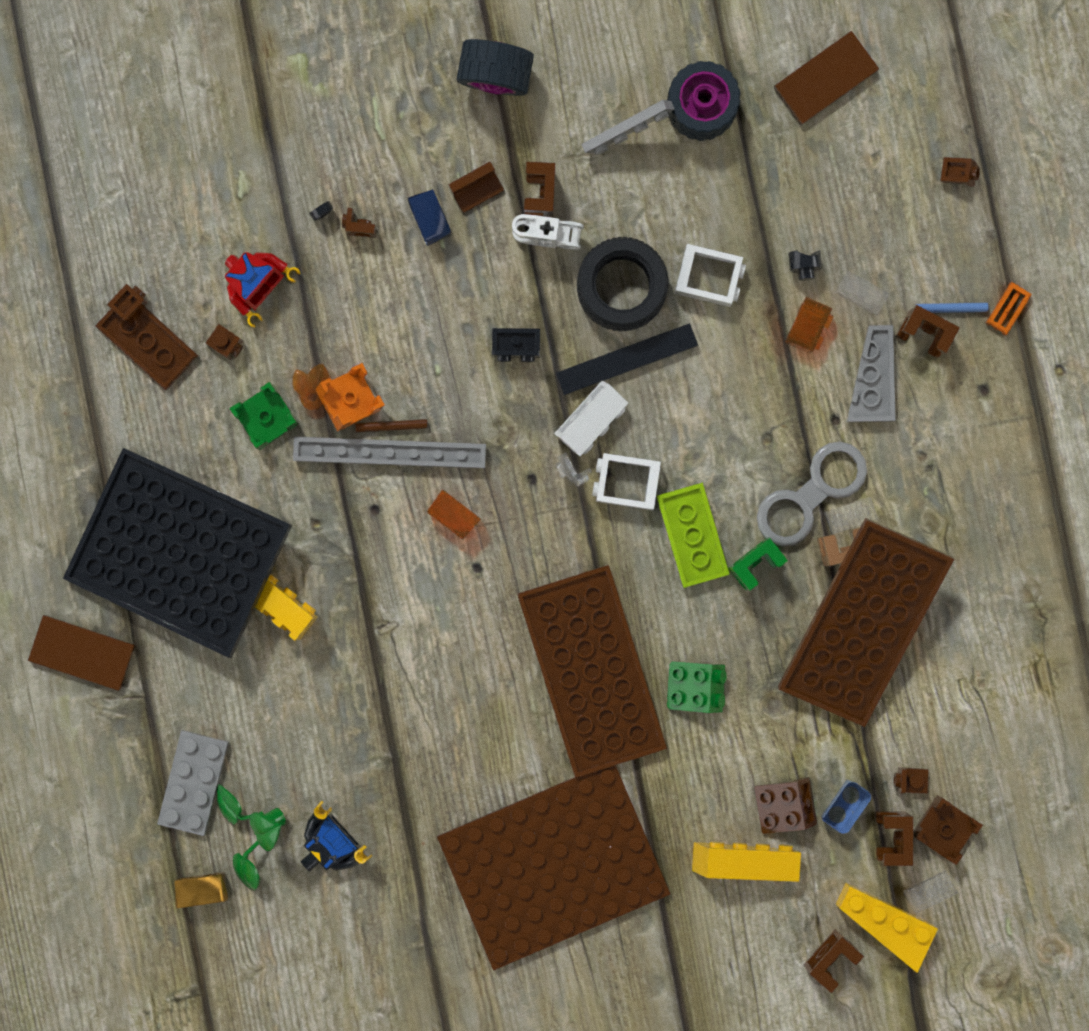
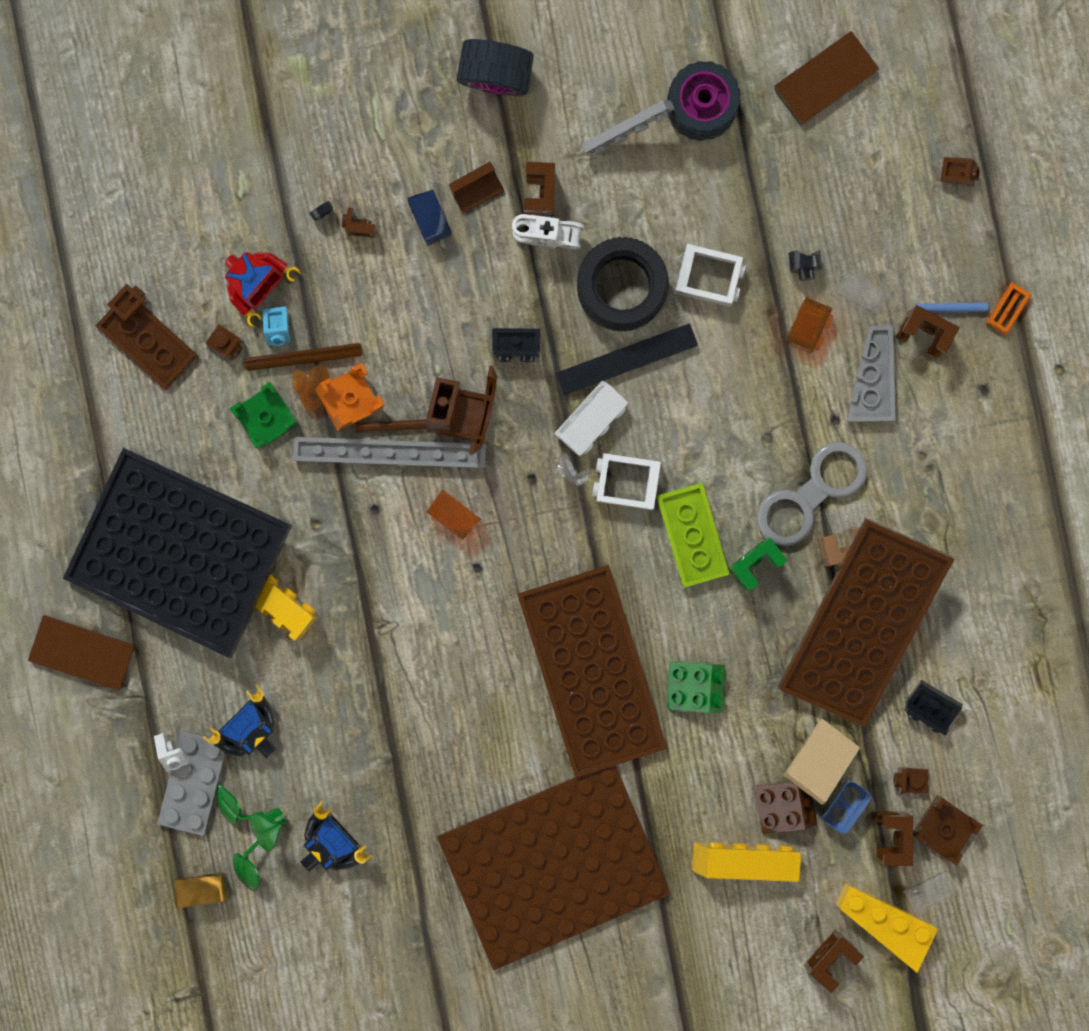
none -> white bracket [154,733,189,772]
none -> torso [203,685,277,759]
none -> reddish brown axle [244,343,363,371]
none -> medium azure bracket [263,306,291,346]
none -> reddish brown piece [426,365,498,456]
none -> tan tile [784,719,860,805]
none -> black bracket [904,680,963,736]

